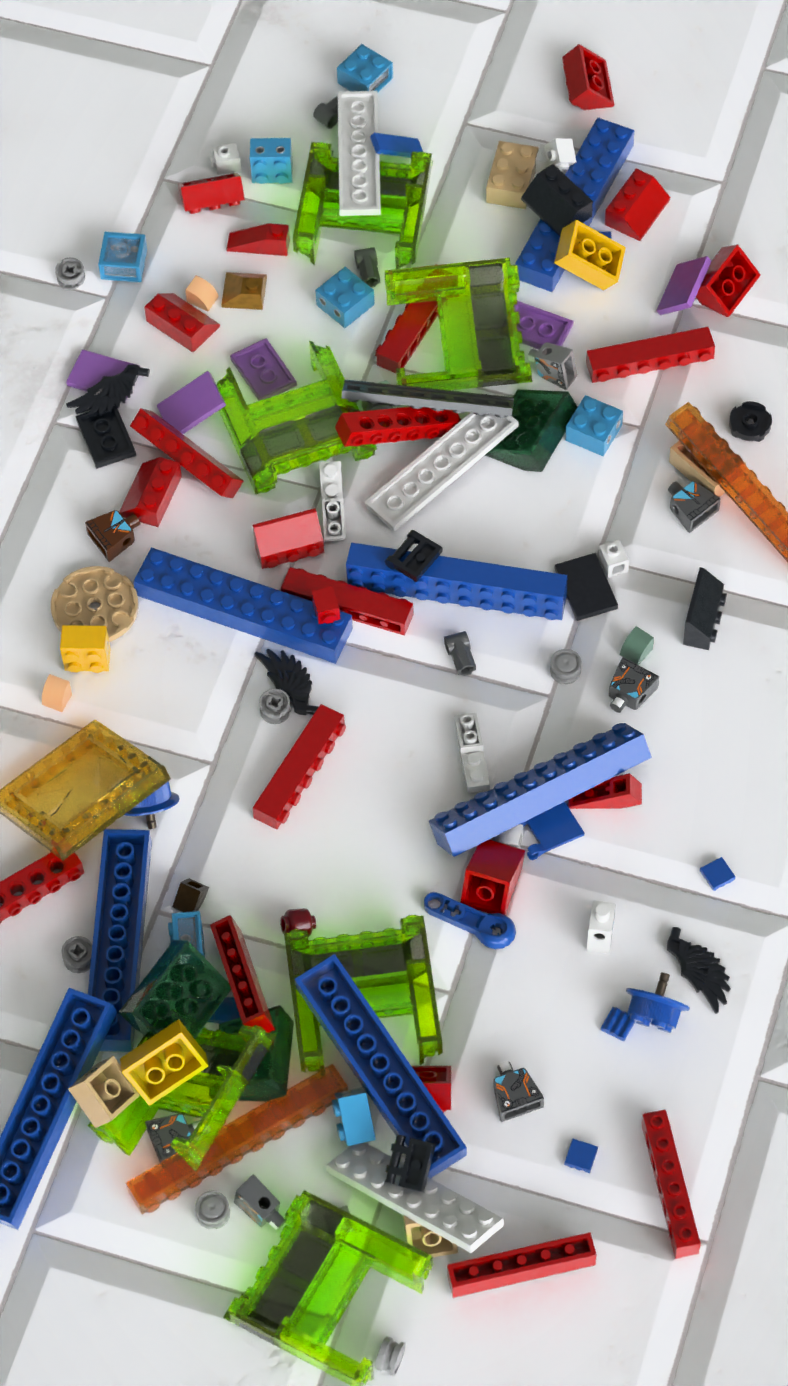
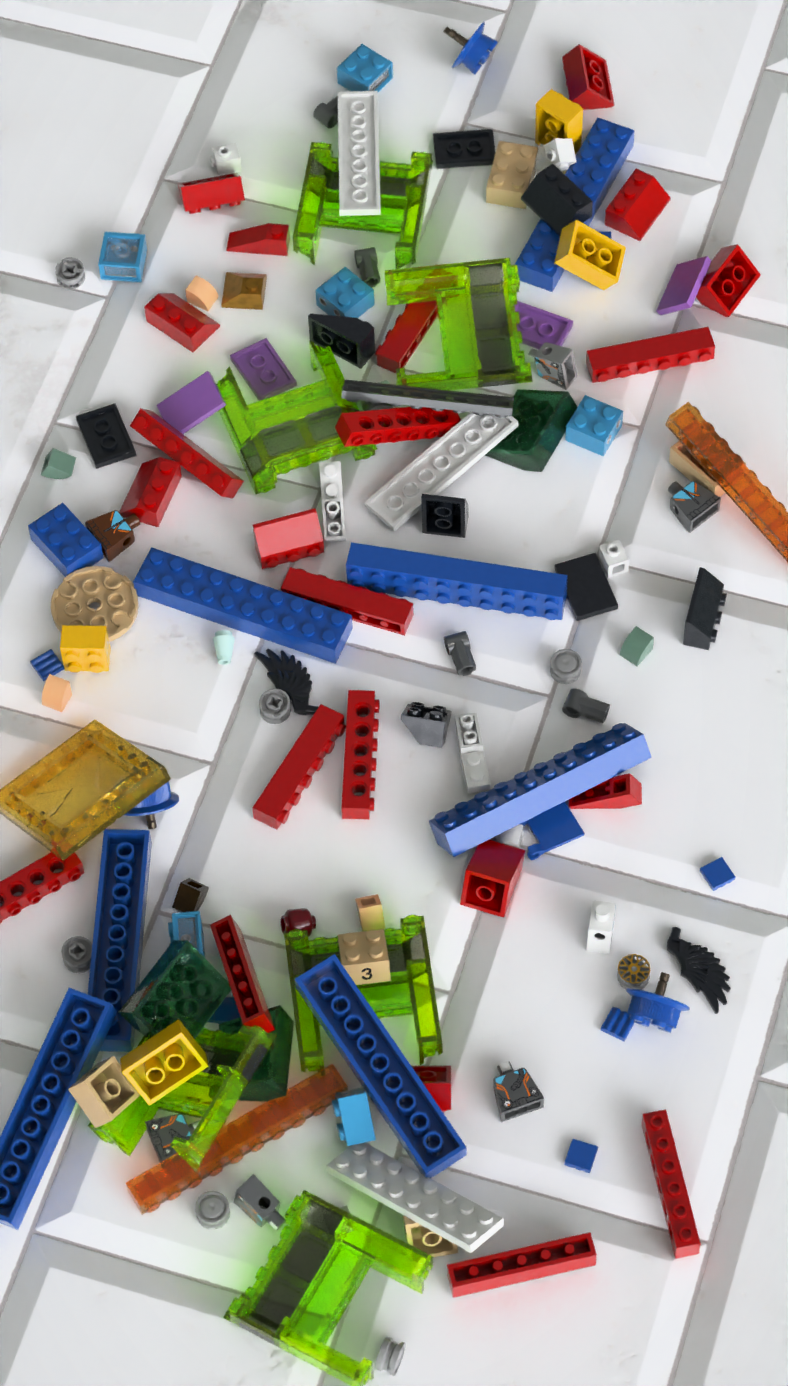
medium lavender tile [66,349,140,399] -> none
black animal [66,364,150,417] -> none
dark azure piece [250,138,293,184] -> none
red brick [311,586,340,624] -> none
blue tile [370,133,424,159] -> none
black plate [385,530,443,582] -> none
black plate [385,1134,436,1192] -> none
blue beam [424,892,516,949] -> none
dark grey torso [609,657,659,713] -> none
black plate [729,401,772,442] -> none
none -> blue brick [28,502,104,577]
none -> blue piece [30,649,64,681]
none -> sand green brick [41,448,76,479]
none -> light aqua cone [213,630,235,665]
none -> black slope [308,313,375,369]
none -> tan brick [338,929,391,985]
none -> red brick [341,690,380,820]
none -> light nougat brick [355,894,386,932]
none -> slope [401,702,452,748]
none -> black slope [421,494,469,538]
none -> black tile [433,129,496,169]
none -> blue piece [443,22,498,75]
none -> yellow brick [535,89,583,154]
none -> dark grey piece [562,688,610,723]
none -> light grey wheel [617,954,650,990]

